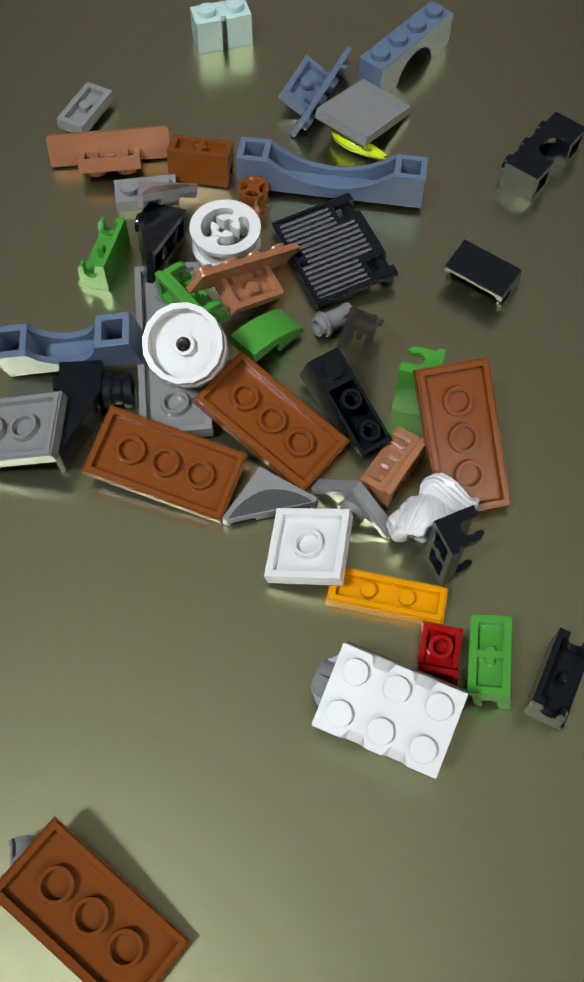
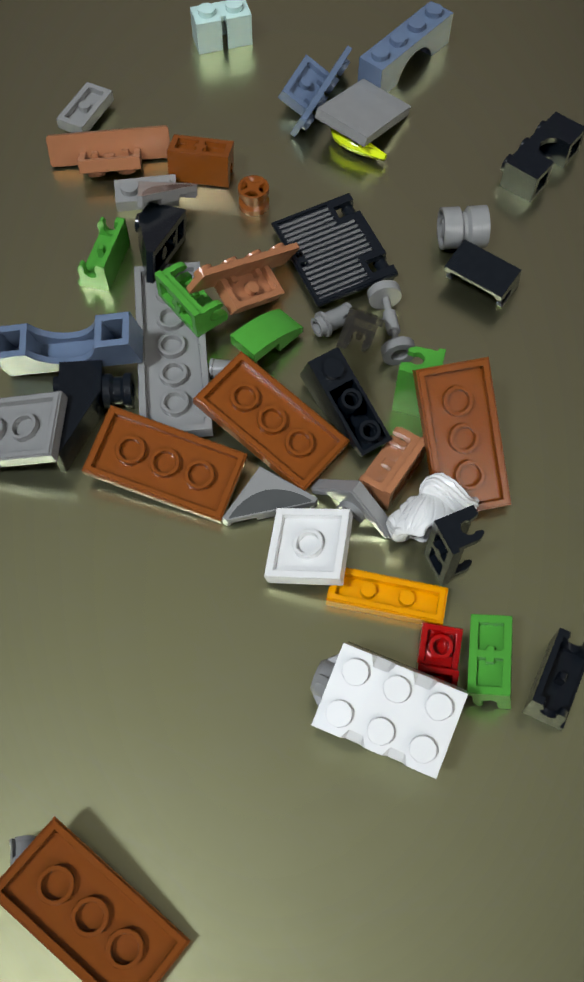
white wheel [142,302,229,389] -> none
white wheel [189,199,261,267] -> none
sand blue arch [236,136,429,208] -> none
none -> light grey wheel [367,280,415,366]
none -> light grey wheel [437,205,491,250]

